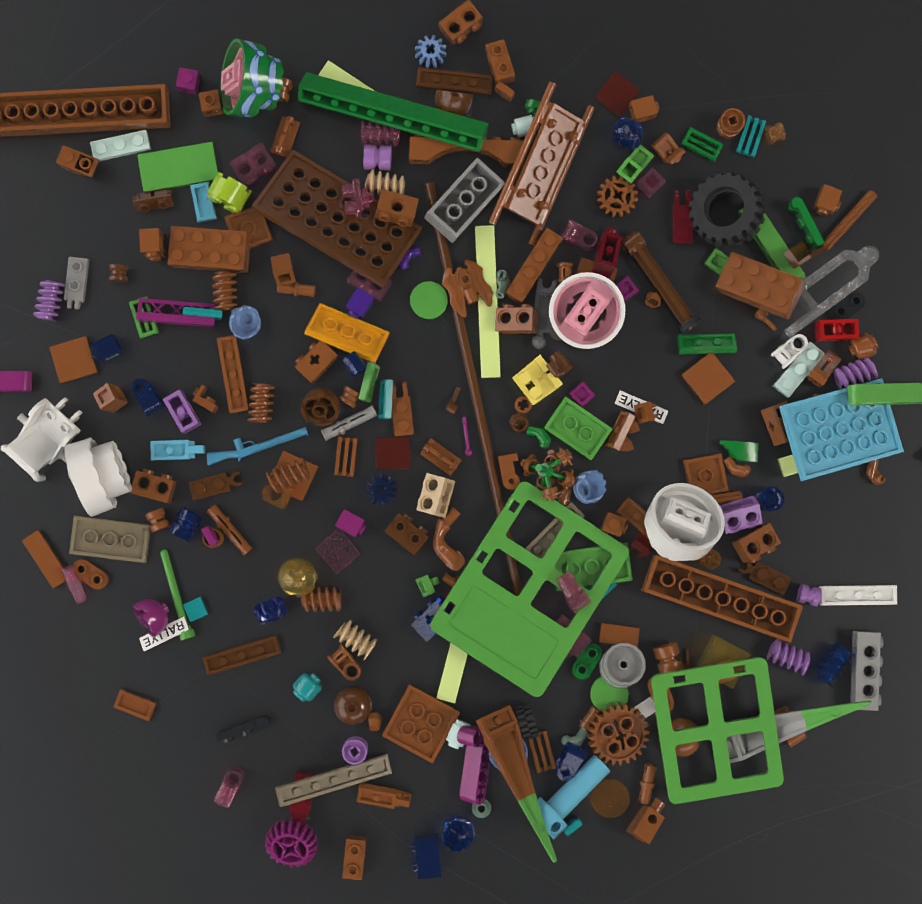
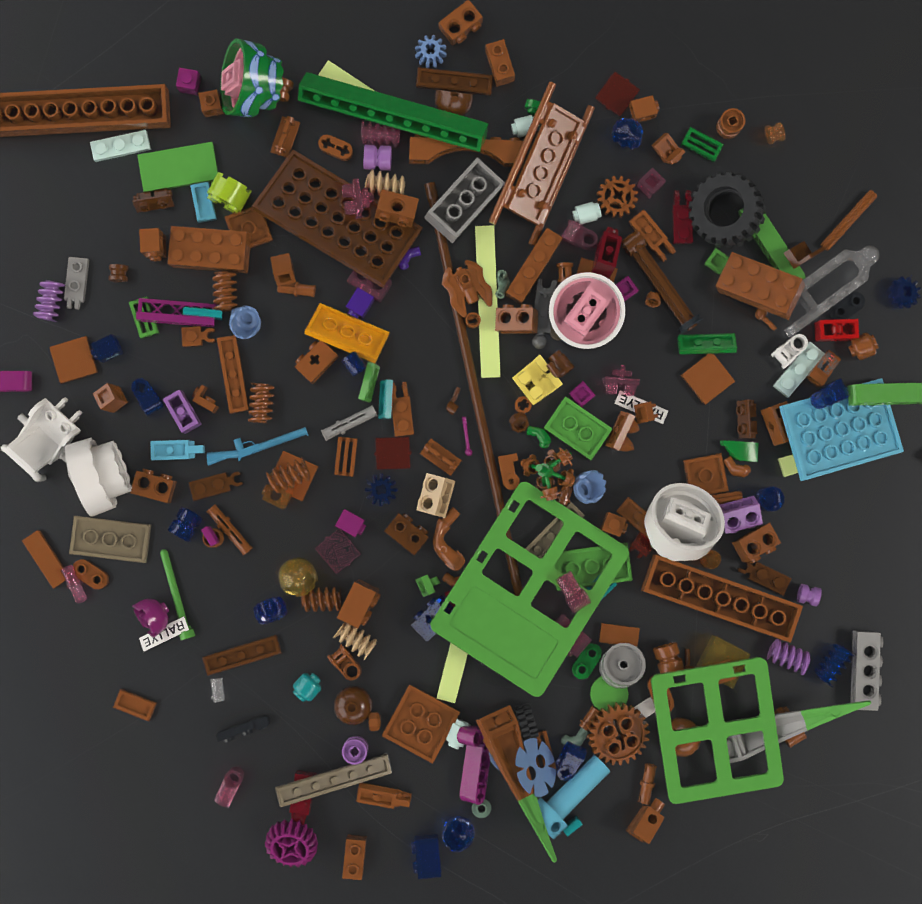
dark orange slope [56,145,99,177] -> none
dark orange wheel [145,508,170,533] -> none
teal tile [183,597,209,622] -> none
clear pink brick [229,142,276,185] -> none
reddish brown cylinder [301,388,340,426] -> none
dark orange wheel [338,386,359,409] -> none
bright green tile [410,281,448,320] -> none
dark orange tile [495,81,515,102] -> none
clear orange tile [591,779,630,818] -> none
bright green slope [616,144,654,184] -> none
teal tile [736,115,766,158] -> none
green plate [788,197,825,249] -> none
dark orange brick [813,184,842,216] -> none
white tile [819,585,897,606] -> none
medium lavender piece [833,357,878,390] -> none
dark orange arm [866,459,886,485] -> none
none -> dark orange plate [181,326,216,347]
none -> clear pin [210,678,226,703]
none -> dark orange beam [318,135,353,161]
none -> dark orange brick [337,579,381,628]
none -> dark orange hinge [465,312,481,329]
none -> medium blue piece [515,738,556,797]
none -> light aqua brick [572,202,602,225]
none -> clear pink hips [603,365,640,396]
none -> dark orange hinge [628,209,676,262]
none -> reddish brown hinge [736,399,758,439]
none -> clear blue piece [811,378,850,409]
none -> clear blue gear [888,276,922,309]

